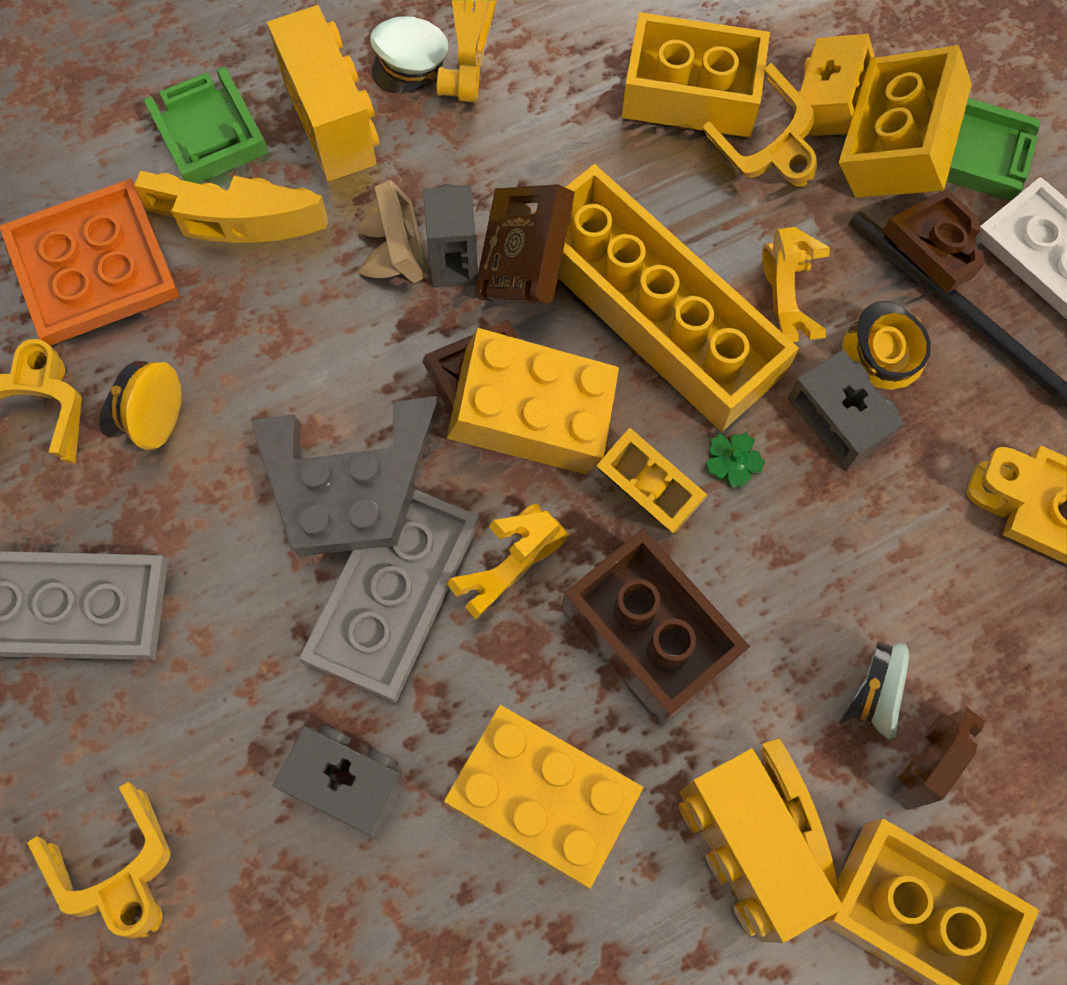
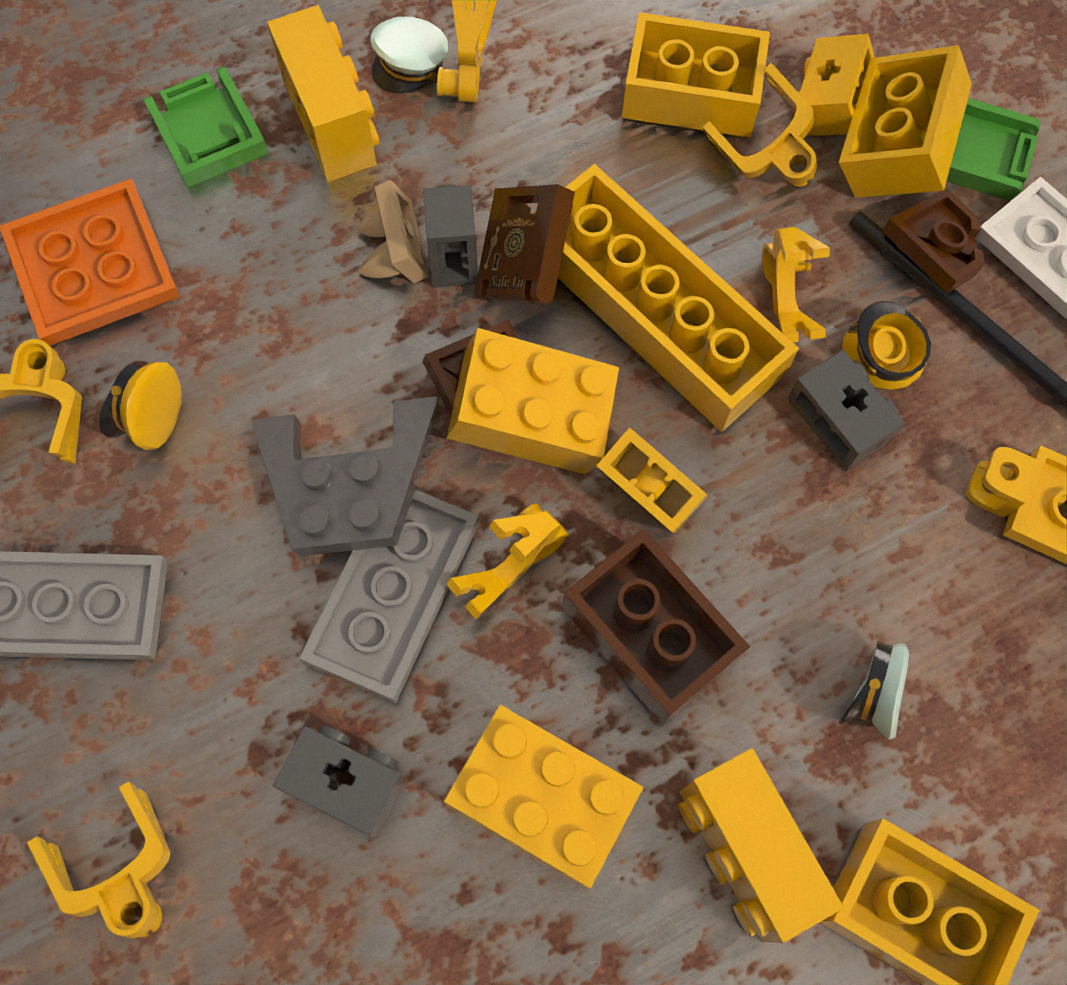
yellow slope [134,171,328,243] -> none
green plant [705,432,765,489] -> none
yellow tile [761,738,839,891] -> none
reddish brown plate [891,707,985,810] -> none

